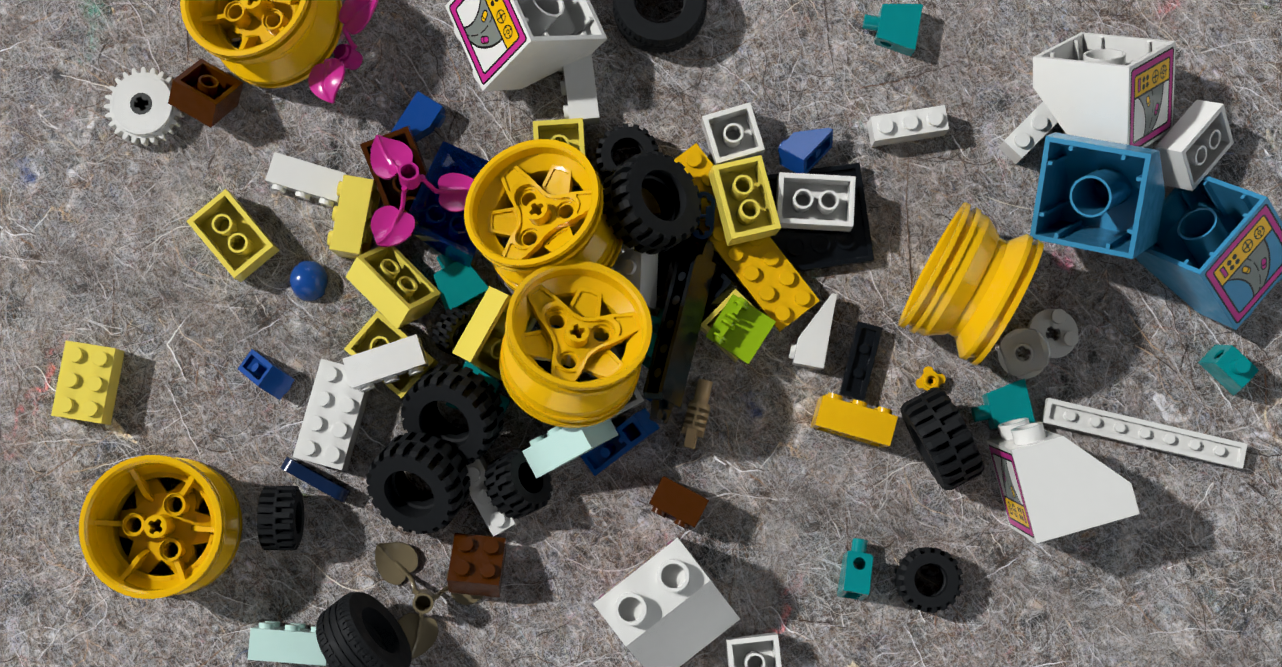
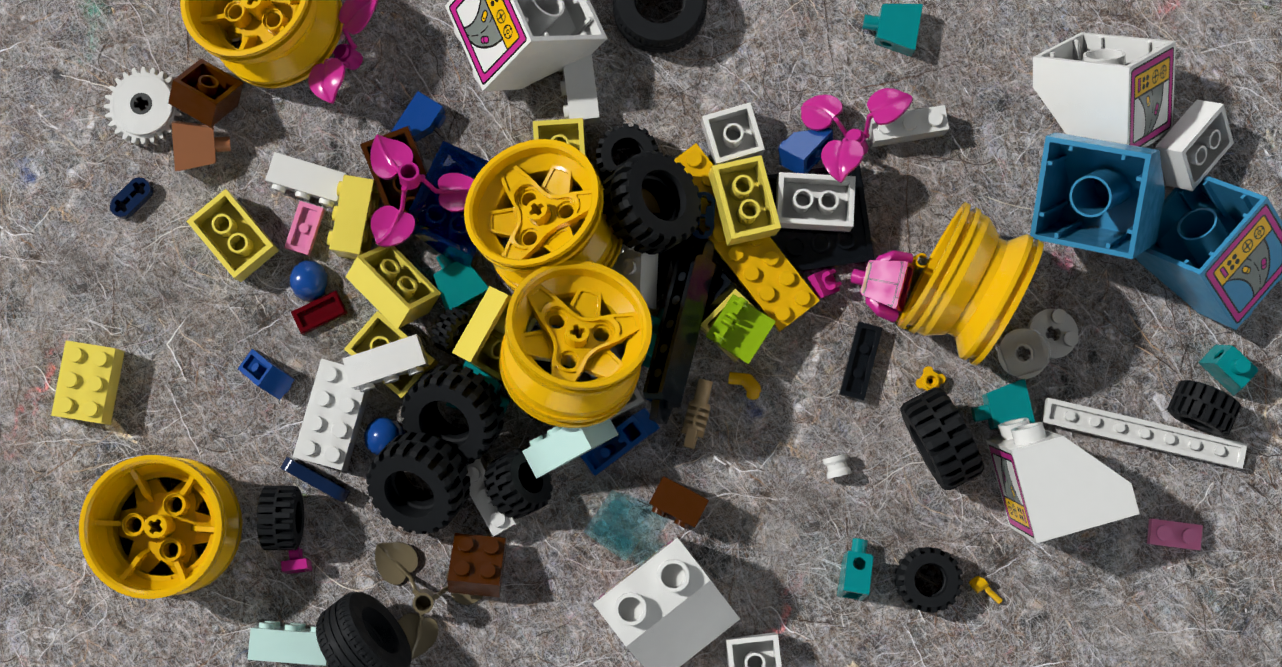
white slope [788,293,837,371] -> none
yellow brick [810,392,898,448] -> none
white brick [998,102,1058,164] -> none
none -> dark blue beam [110,177,154,219]
none -> nougat torso [171,121,231,171]
none -> dark pink tile [281,547,312,574]
none -> bright pink plate [284,201,325,257]
none -> dark red tile [291,290,348,335]
none -> blue hair [364,418,405,455]
none -> clear light blue brick [583,489,640,561]
none -> yellow arm [728,372,762,400]
none -> dark pink plant [801,88,913,183]
none -> dark pink tile [807,268,842,299]
none -> white wheel [822,454,852,479]
none -> torso [851,250,927,329]
none -> yellow hand [969,576,1003,604]
none -> bright pink plate [1147,519,1203,551]
none -> black tyre [1167,380,1242,436]

